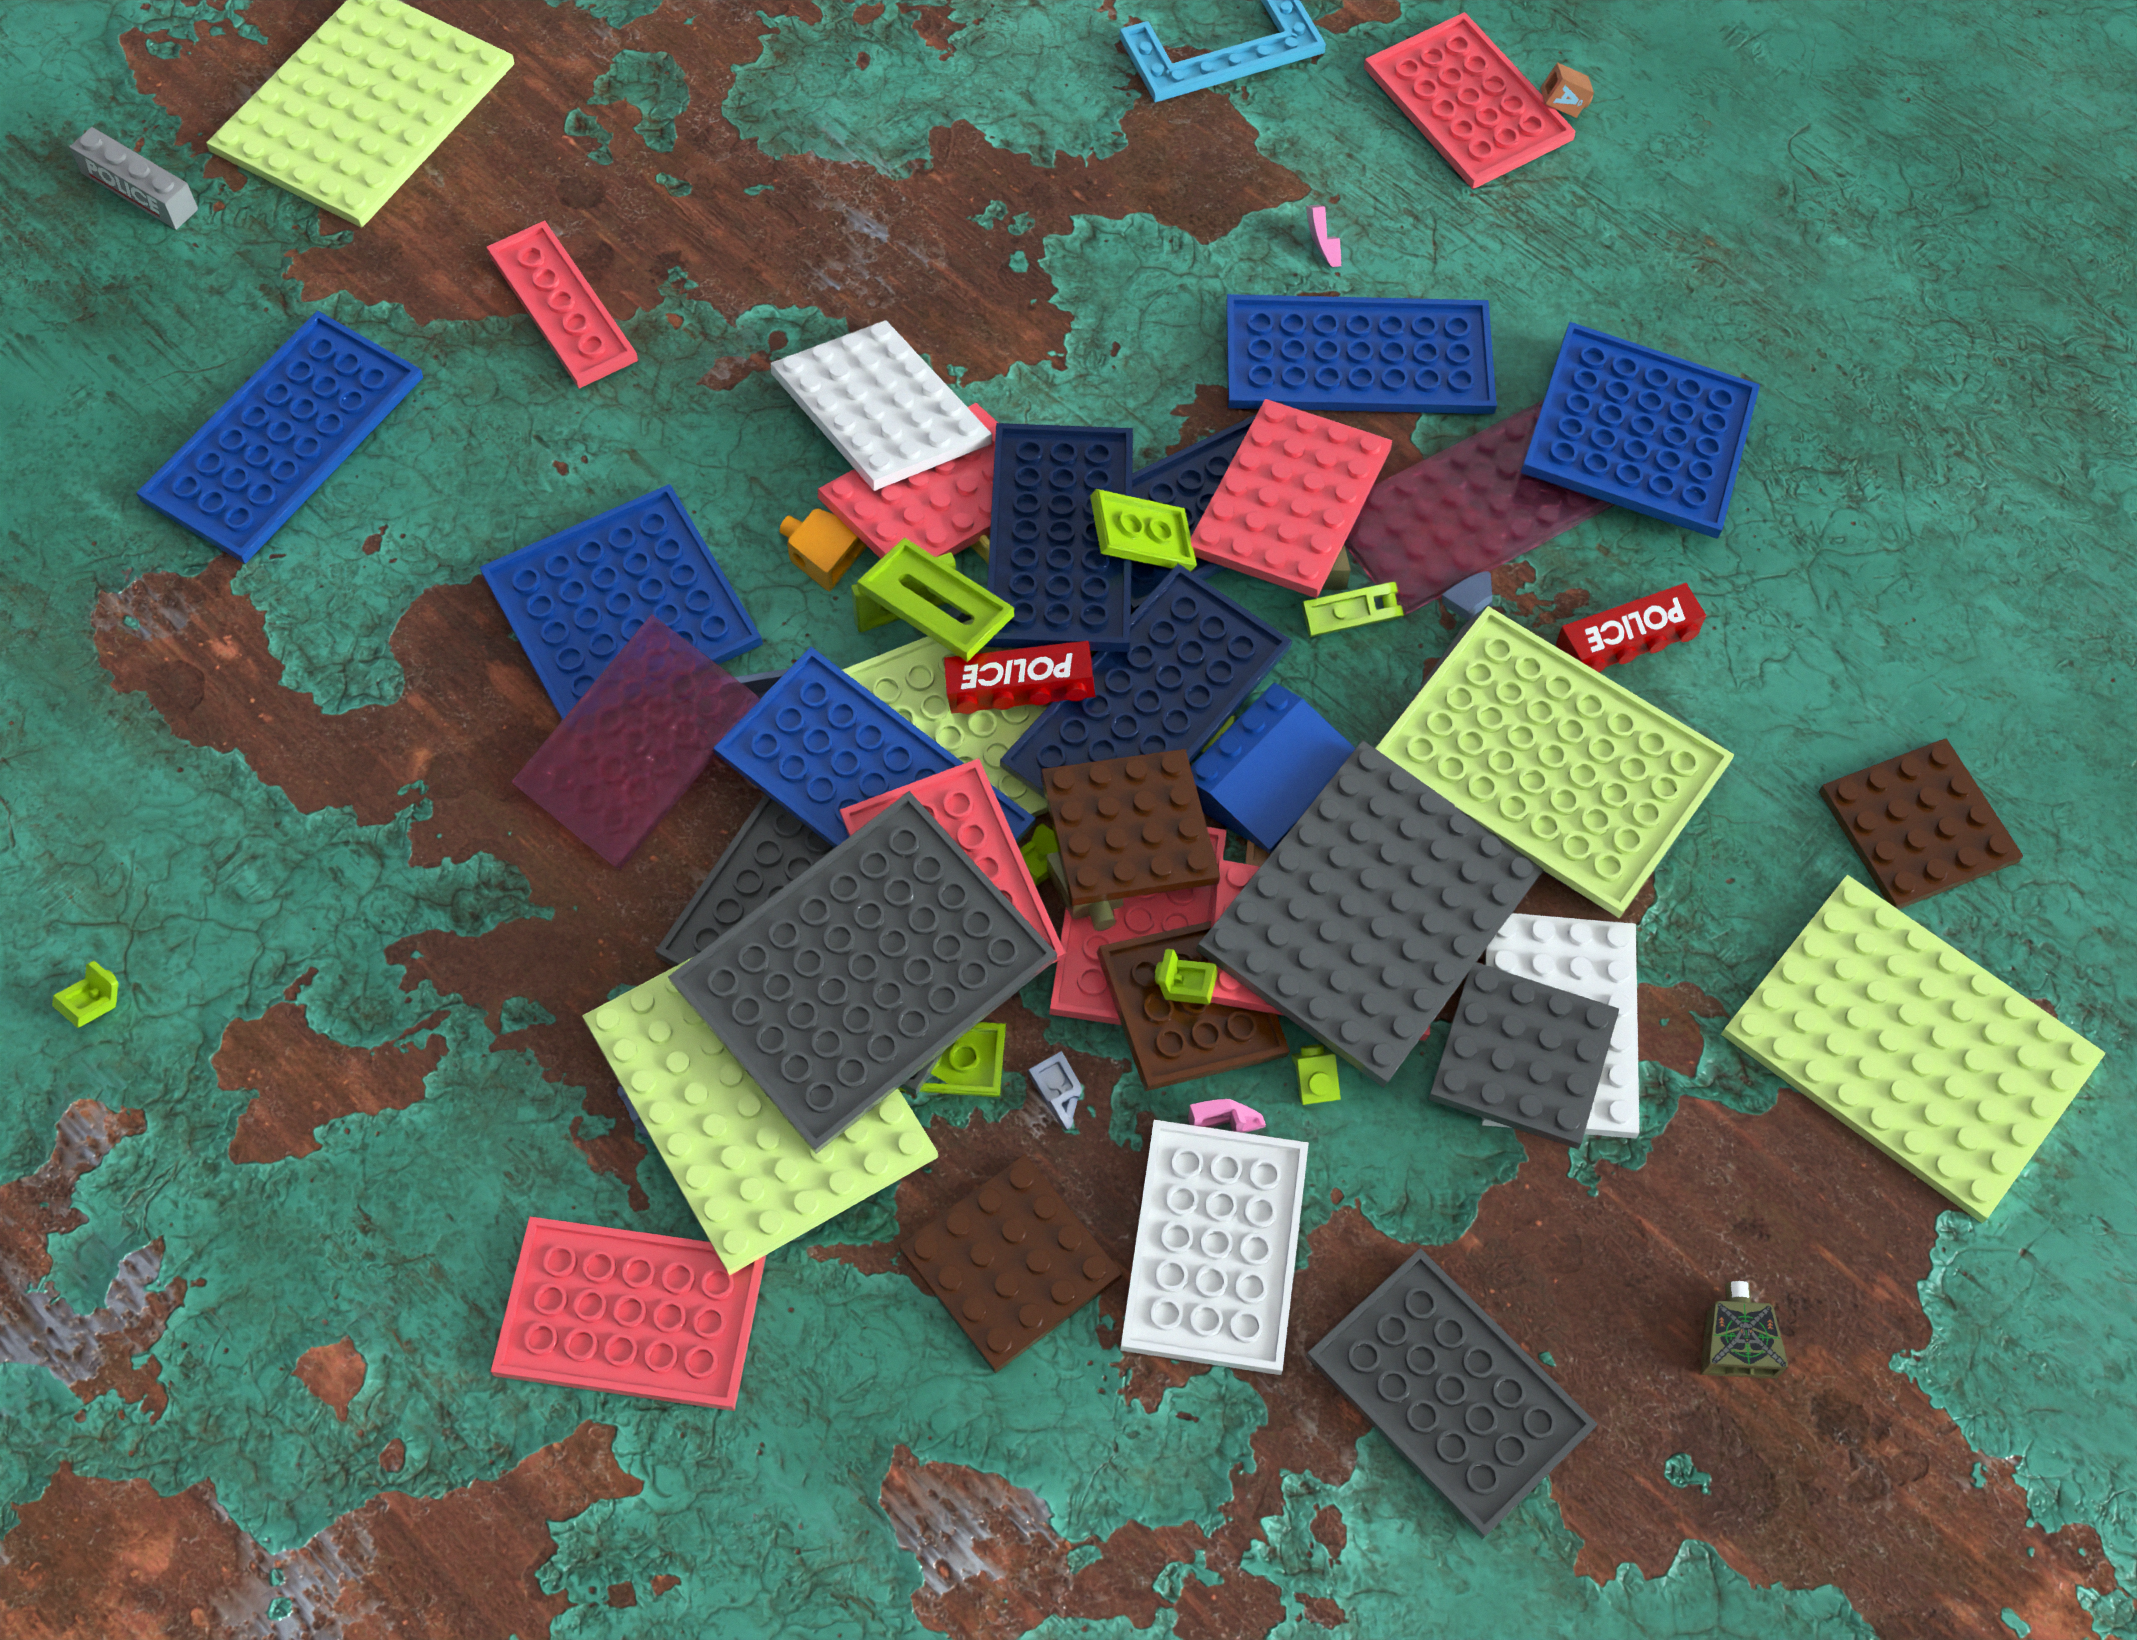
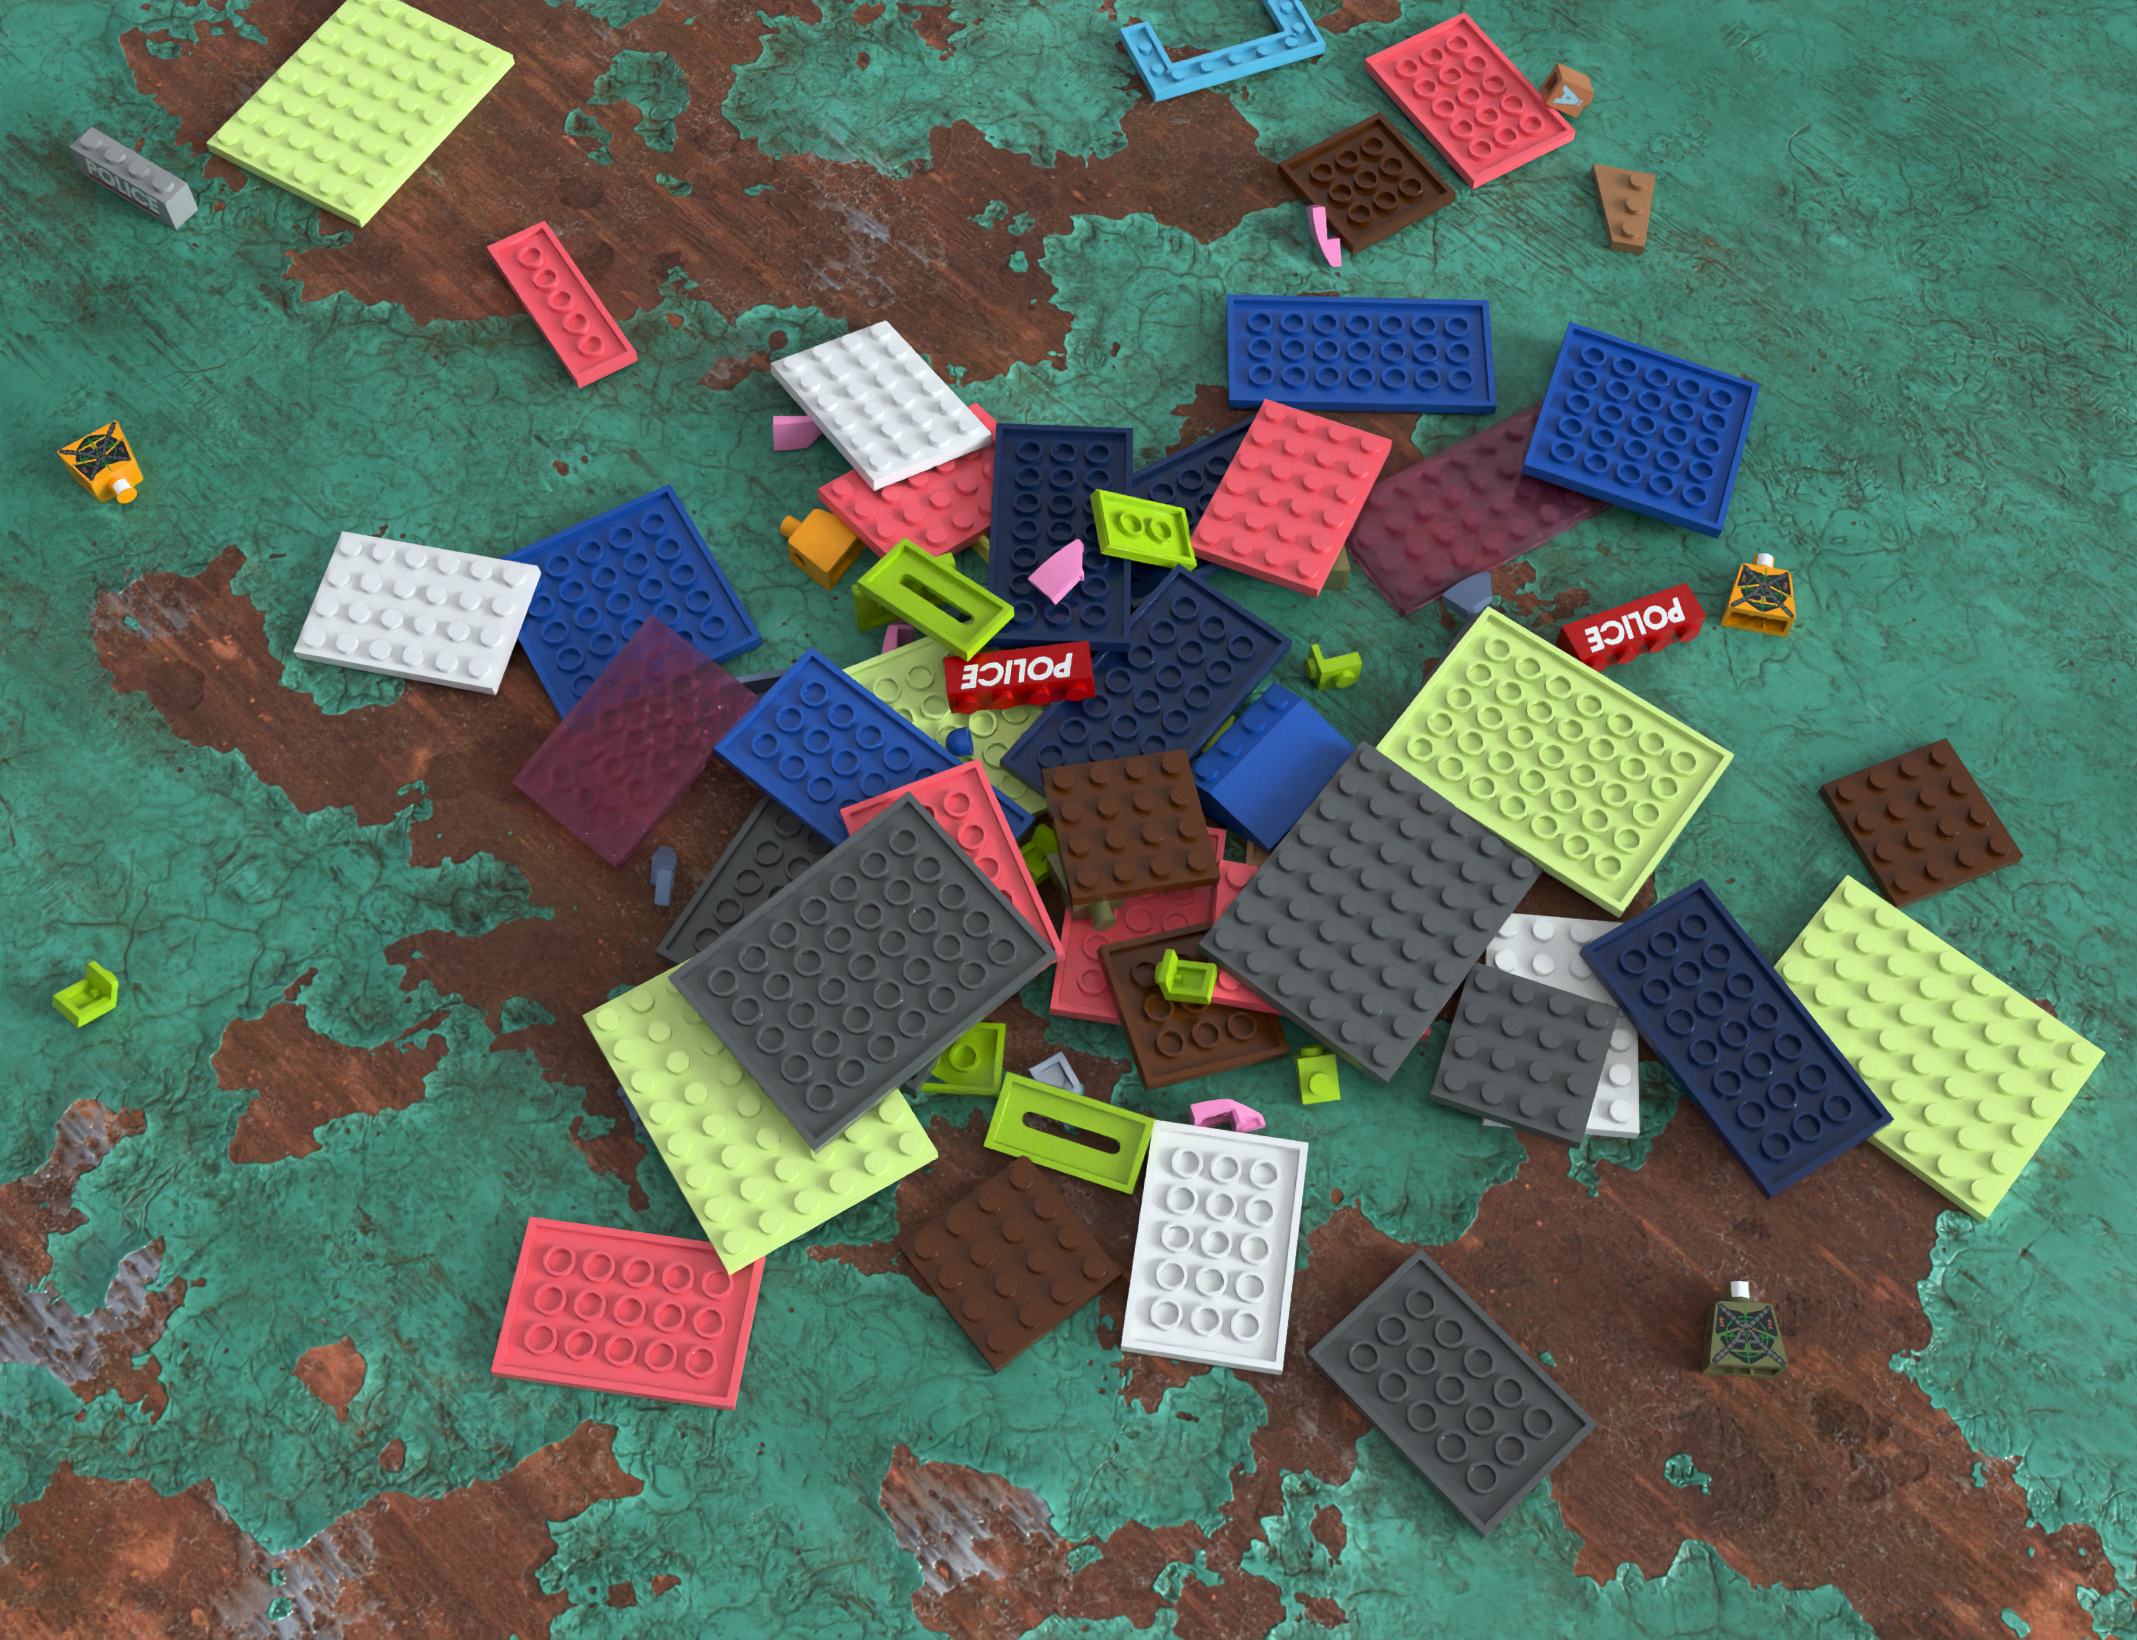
blue plate [136,311,423,564] -> none
lime plate [1301,582,1404,638] -> none
none -> torso [57,420,143,504]
none -> white plate [293,531,541,695]
none -> sand blue slope [650,846,677,906]
none -> bright pink slope [773,415,823,451]
none -> bright pink slope [882,618,915,654]
none -> blue hinge [946,726,974,757]
none -> lime piece [984,1071,1156,1195]
none -> bright pink slope [1028,539,1084,605]
none -> reddish brown plate [1277,112,1456,255]
none -> lime bracket [1304,643,1362,691]
none -> dark blue plate [1579,878,1894,1201]
none -> medium nougat wing [1591,163,1656,255]
none -> torso [1720,553,1796,637]

